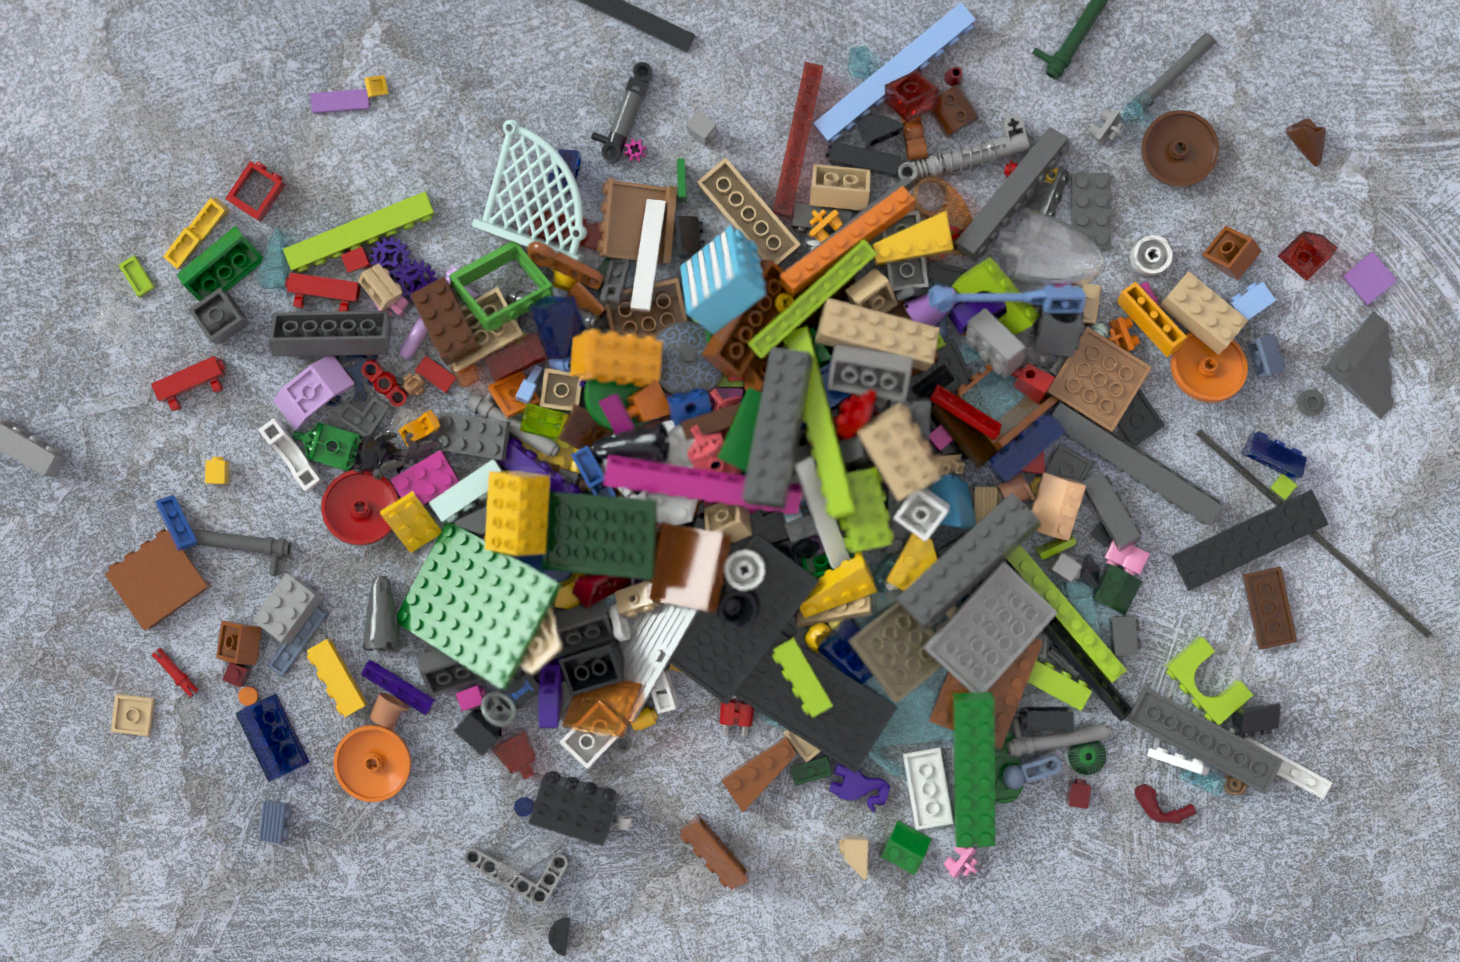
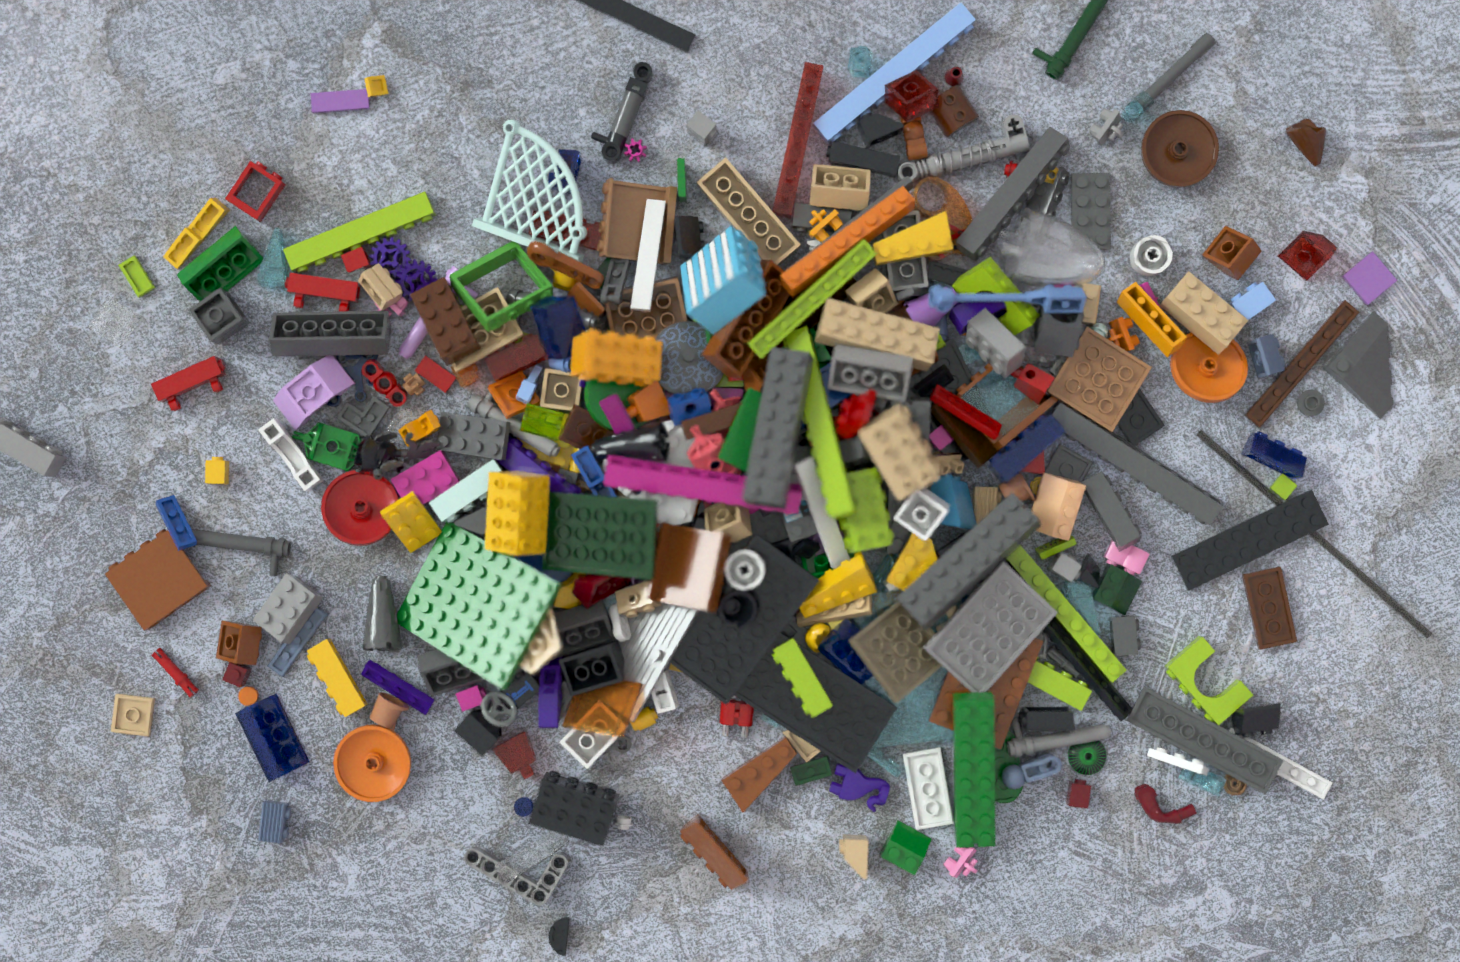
yellow plate [775,293,794,313] -> none
black plate [1090,522,1111,546] -> none
none -> reddish brown tile [1244,300,1360,428]

